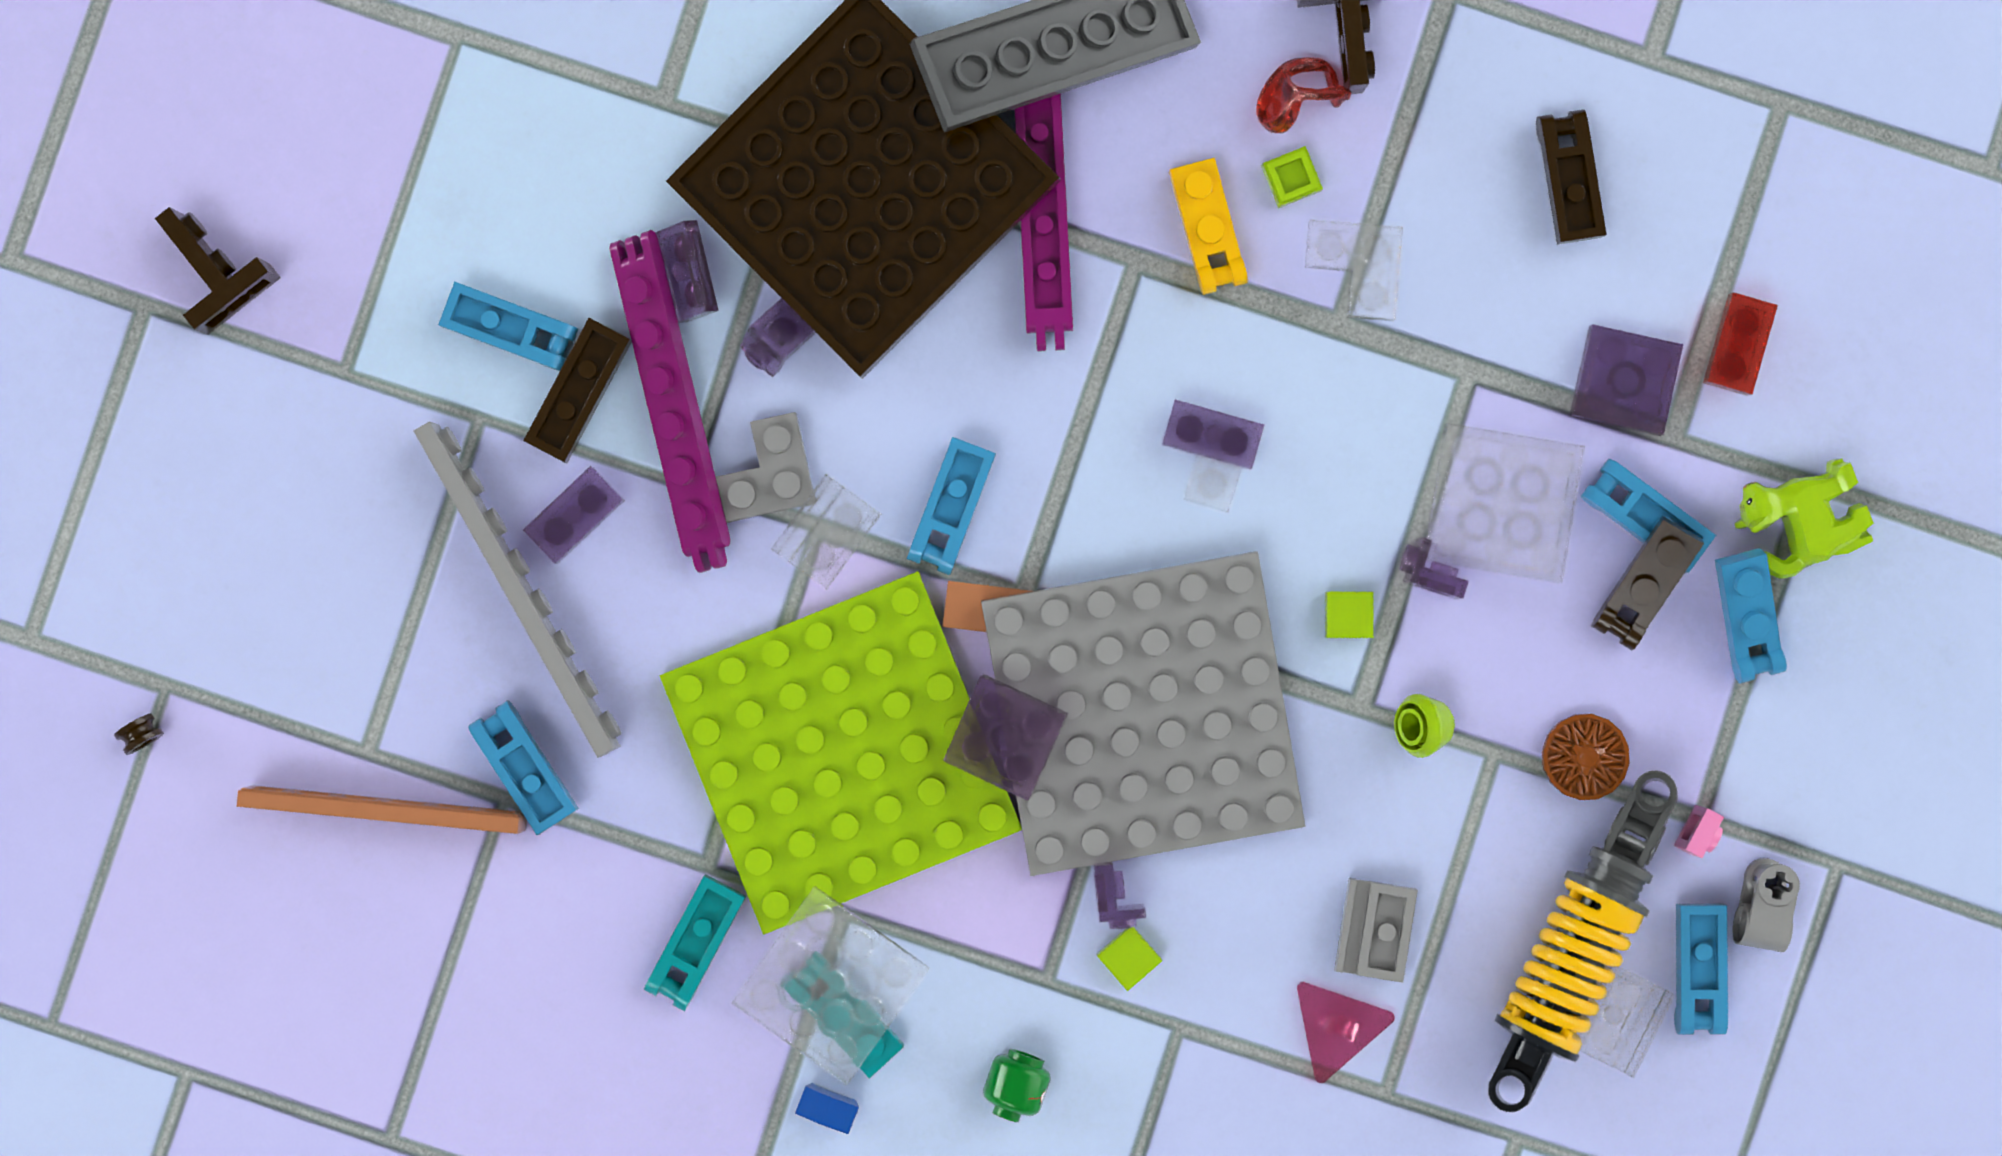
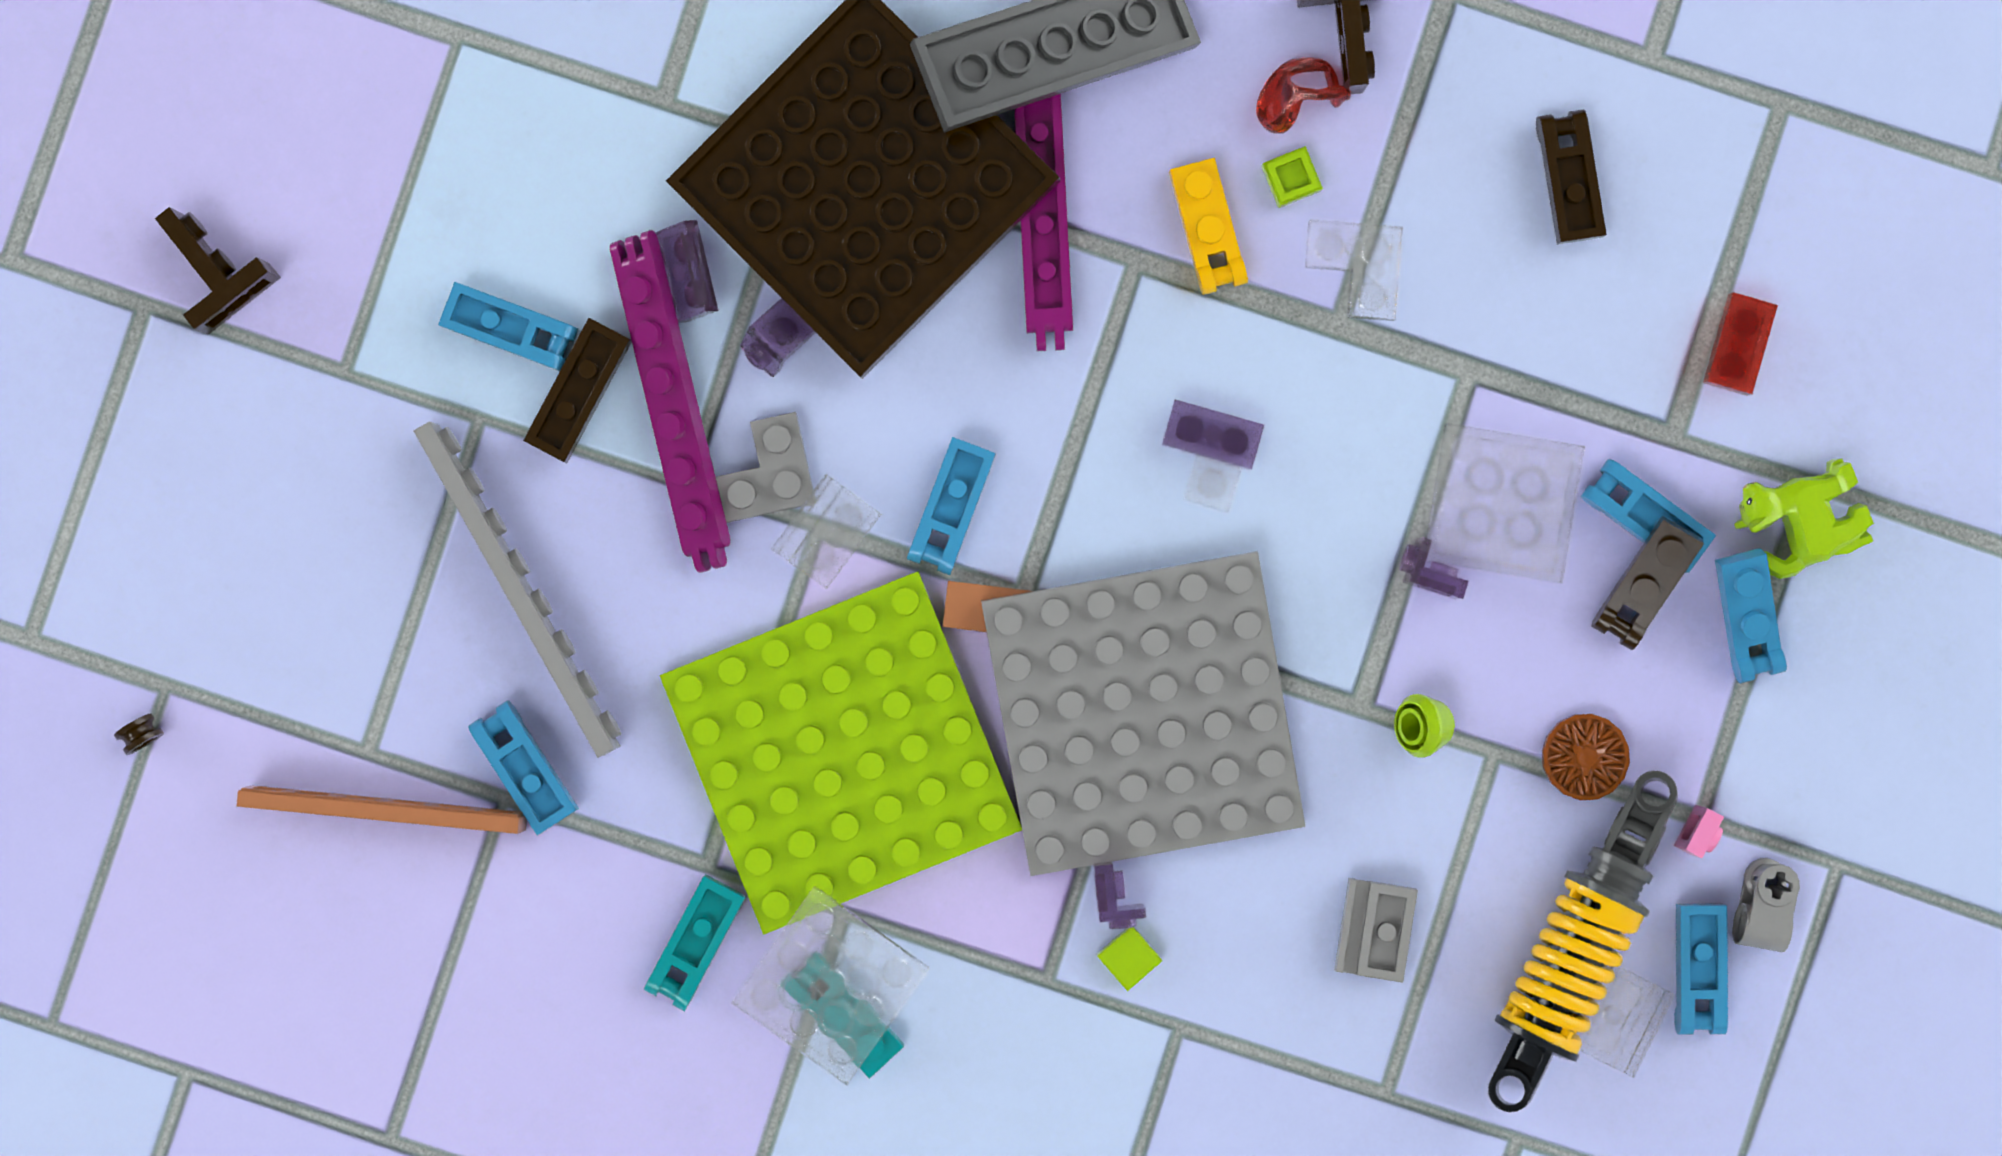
clear purple plate [523,466,625,564] -> none
blue piece [795,1083,859,1134] -> none
clear purple plate [943,674,1069,801] -> none
green head [983,1048,1051,1122] -> none
clear pink piece [1297,981,1395,1083] -> none
lime tile [1325,592,1374,638] -> none
clear purple plate [1569,324,1684,436] -> none

